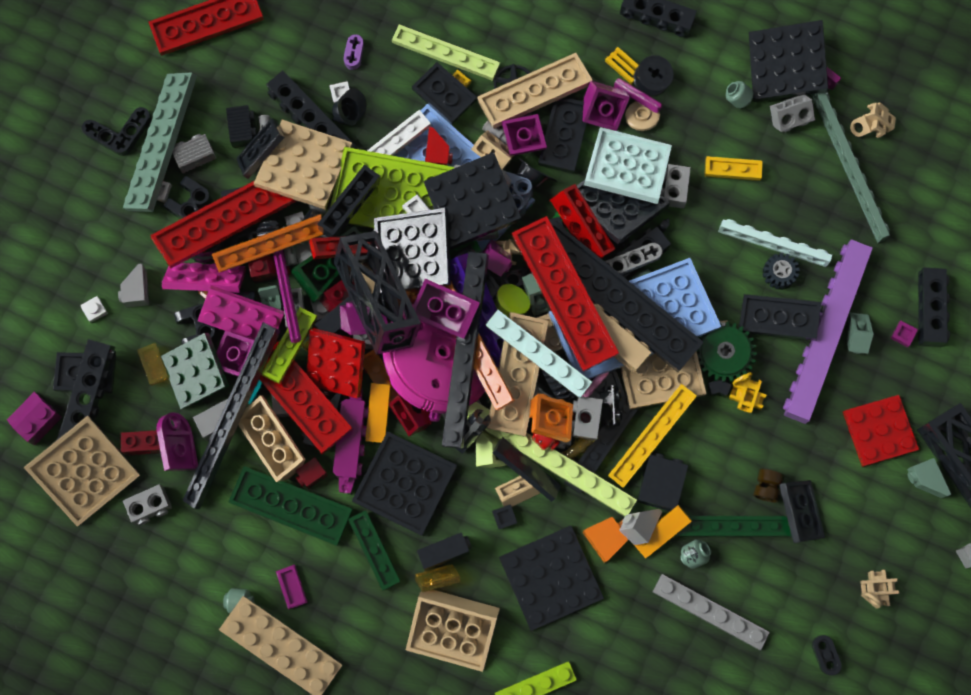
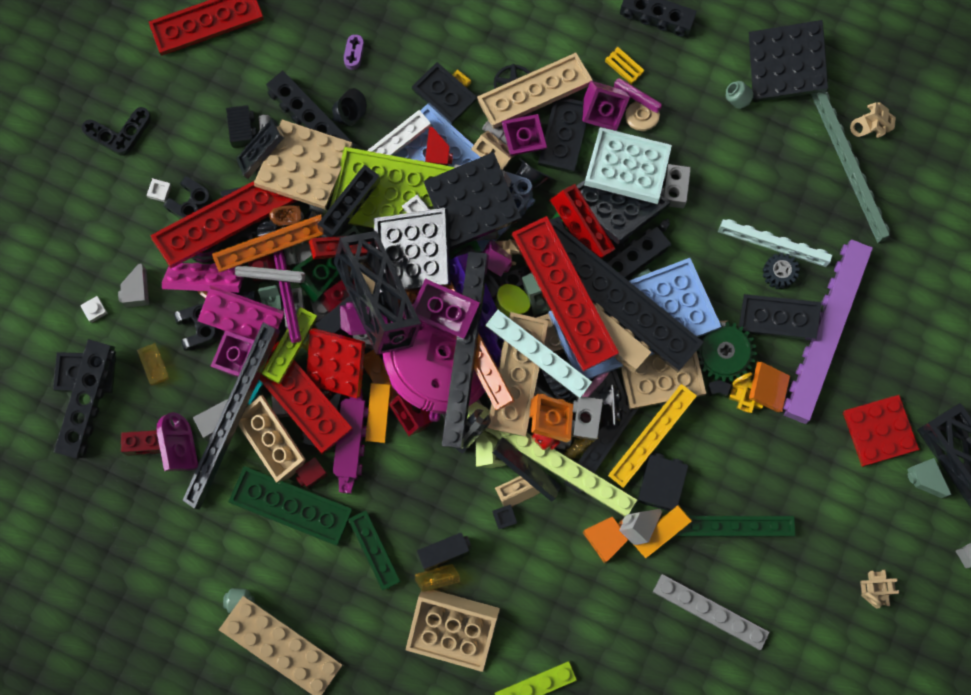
magenta slope [7,392,62,446] -> none
tan plate [24,416,140,527] -> none
sand green plate [123,72,197,212] -> none
light grey brick [123,484,172,525] -> none
plate [161,333,229,409] -> none
light grey brick [172,134,216,173] -> none
magenta tile [276,565,308,609] -> none
white plate [330,81,349,103] -> none
black plate [352,431,457,536] -> none
yellowish green plate [392,25,500,81] -> none
black plate [499,525,604,631] -> none
light grey beam [604,243,662,275] -> none
black piece [634,55,673,96] -> none
sand green head [680,539,711,569] -> none
yellow plate [705,156,762,181] -> none
dark brown wheel [753,469,785,503] -> none
light grey brick [770,95,815,132] -> none
black plate [779,480,825,543] -> none
black plate [812,635,841,675] -> none
magenta plate [827,67,841,90] -> none
sand green slope [847,312,874,354] -> none
magenta plate [891,321,918,348] -> none
black brick [918,267,950,347] -> none
none -> light grey axle [235,266,305,283]
none -> dark orange rock [269,206,301,227]
none -> orange tile [749,362,790,412]

